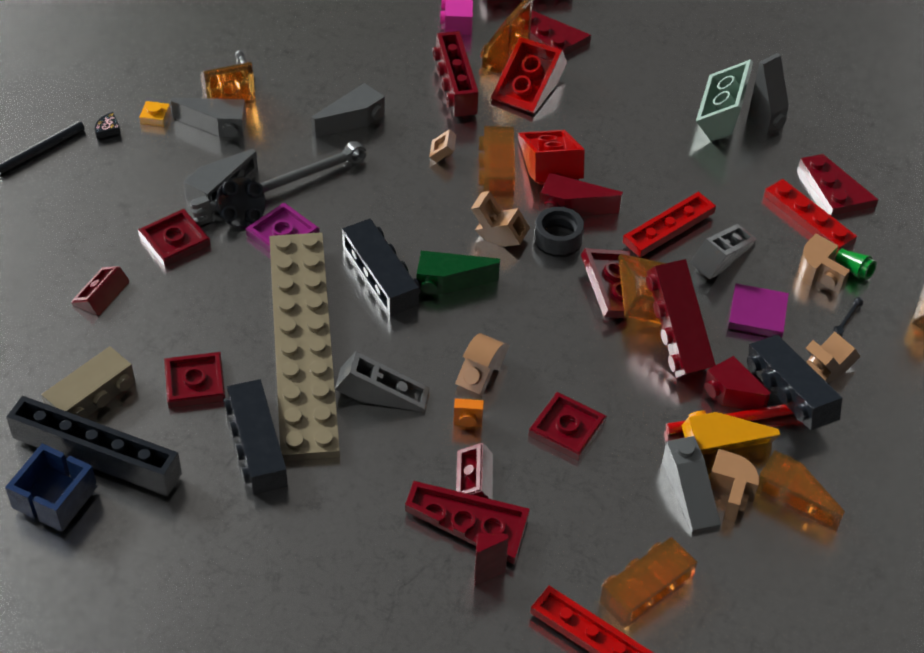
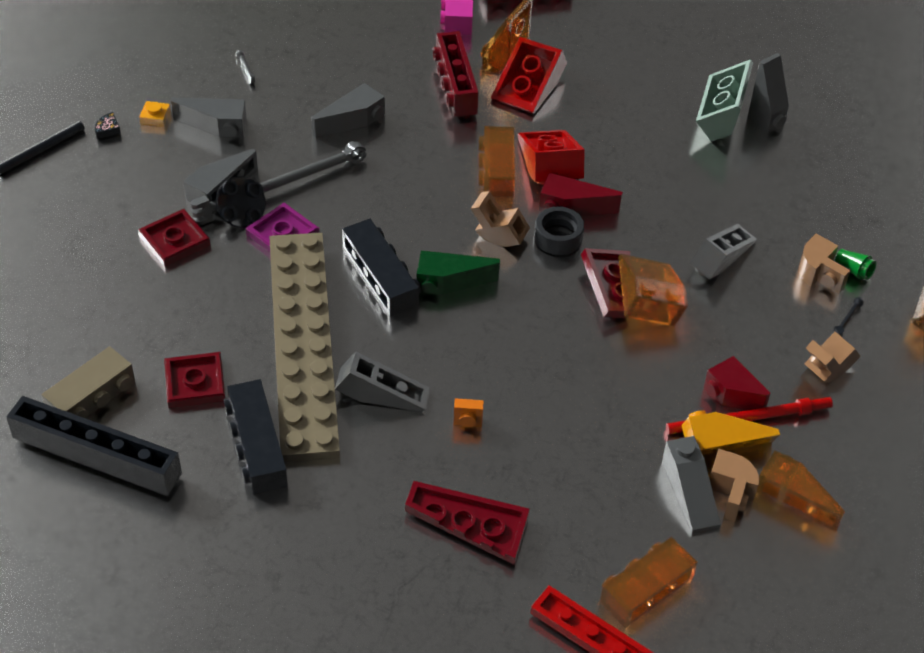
dark blue piece [5,443,98,532] -> none
dark red slope [71,266,129,315] -> none
clear orange slope [200,62,256,104] -> none
medium nougat plate [429,129,456,163] -> none
medium nougat brick [455,333,510,395] -> none
slope [456,443,493,500] -> none
dark red slope [474,533,509,585] -> none
dark red wing [512,9,591,56] -> none
dark red tile [528,392,607,461] -> none
red plate [622,191,716,257] -> none
dark red brick [646,259,716,378] -> none
magenta tile [728,283,789,338] -> none
black brick [747,334,843,431] -> none
red plate [764,179,857,254] -> none
dark red wing [799,154,879,216] -> none

